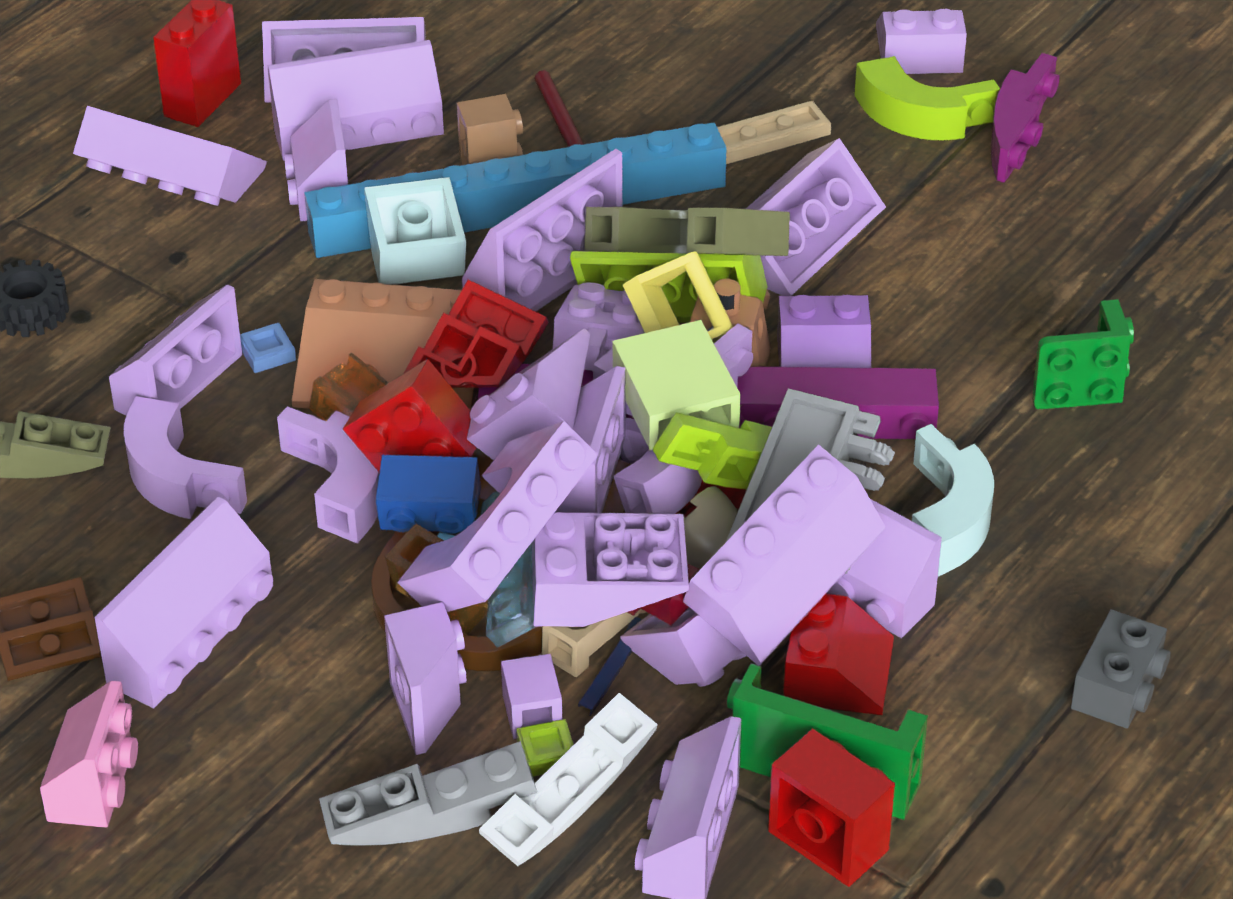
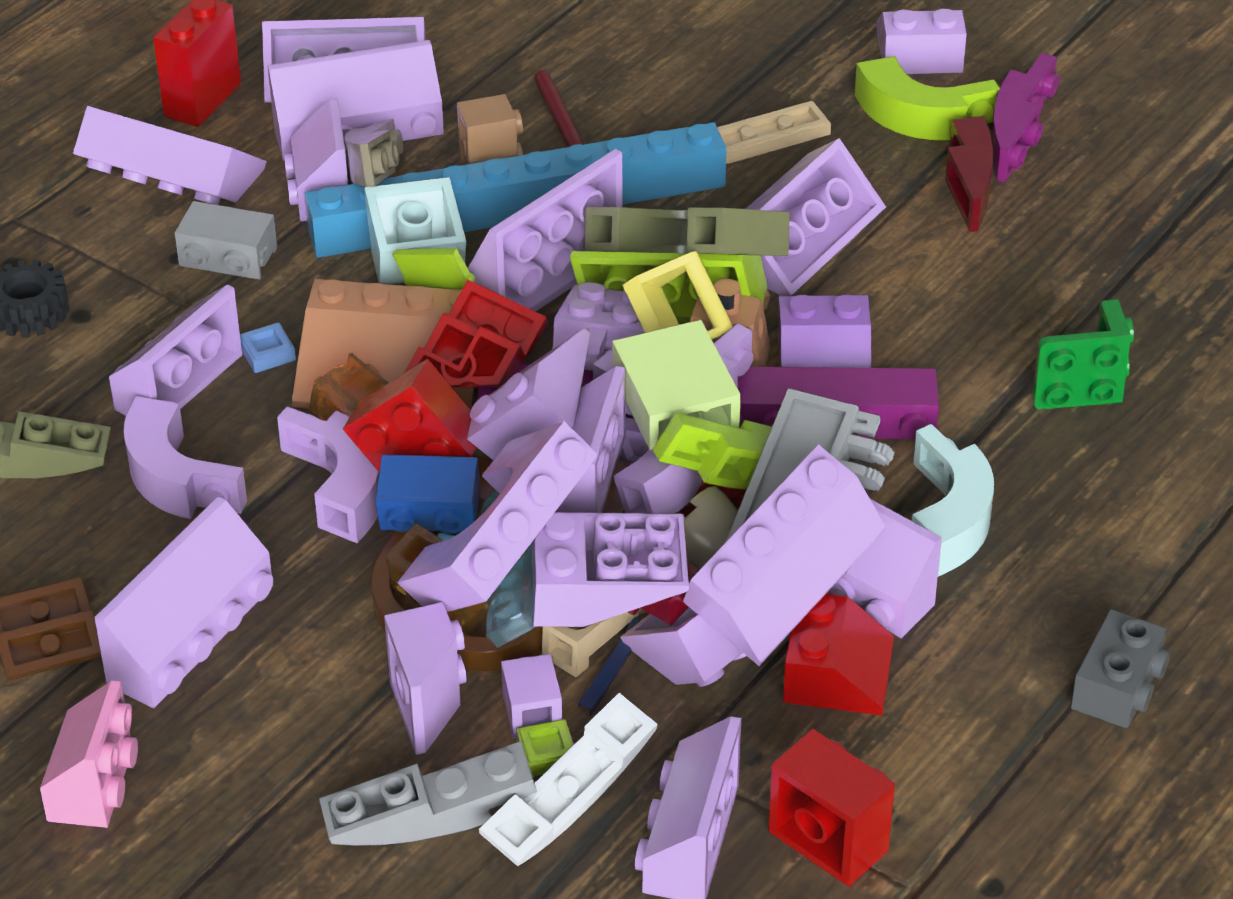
green panel [727,663,928,820] -> none
none -> light grey hinge [175,201,277,280]
none -> slope [344,119,403,187]
none -> lime piece [392,248,476,290]
none -> dark red slope [945,116,993,232]

